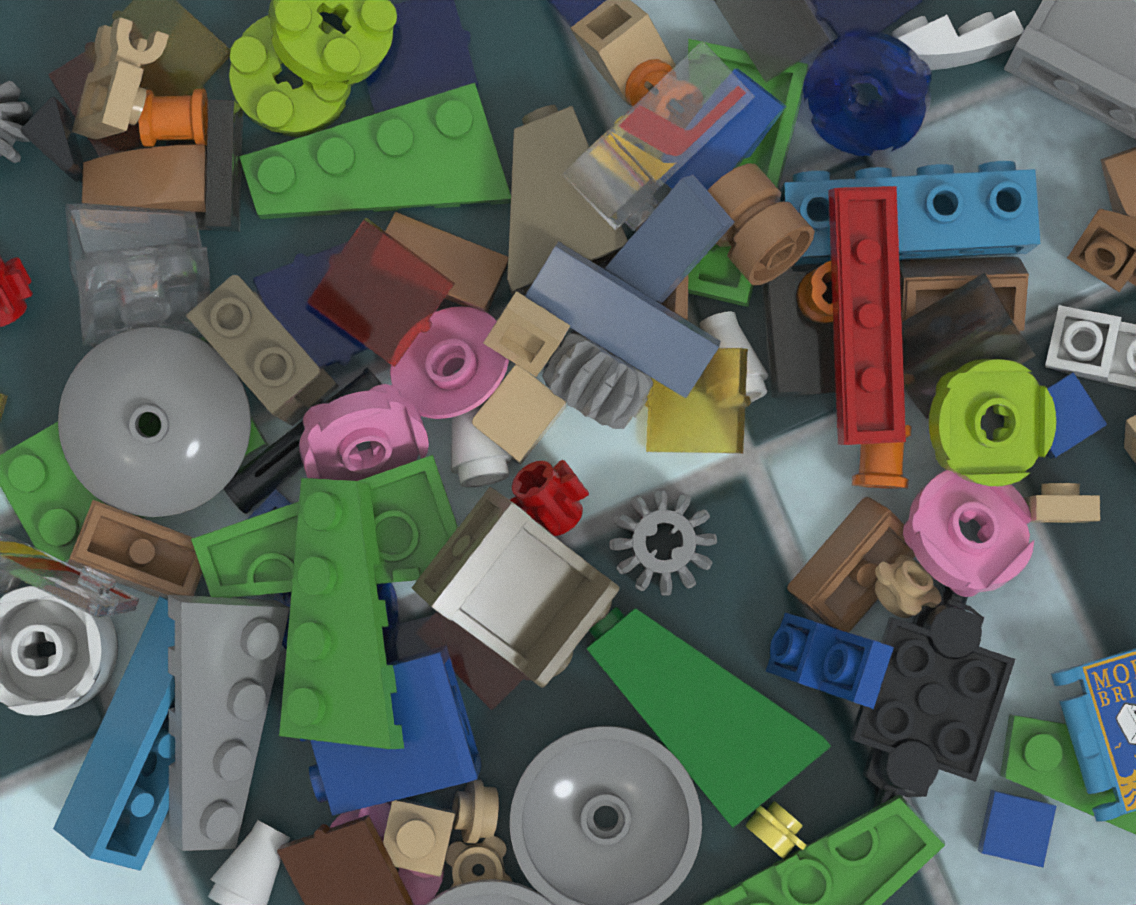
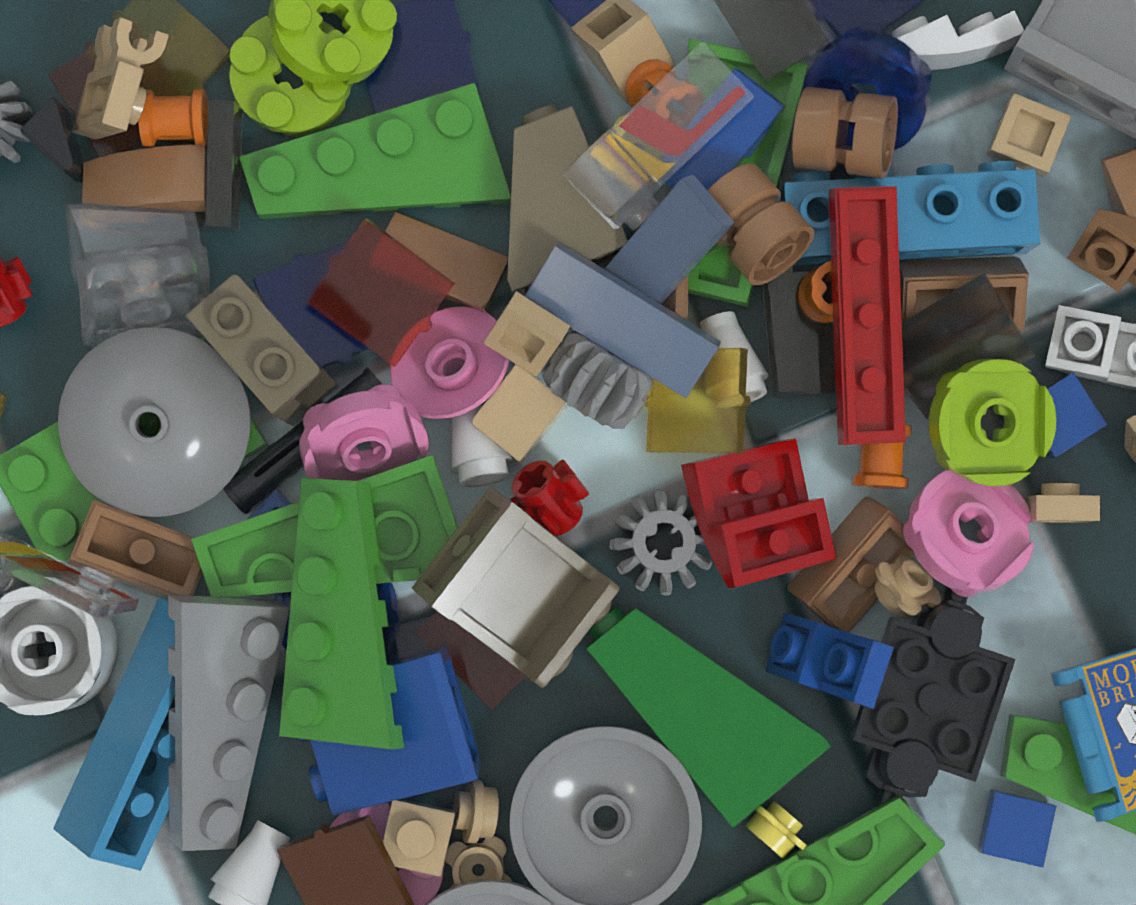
none -> red slope [681,438,836,588]
none -> medium nougat wheel [792,87,898,179]
none -> tan plate [986,93,1071,177]

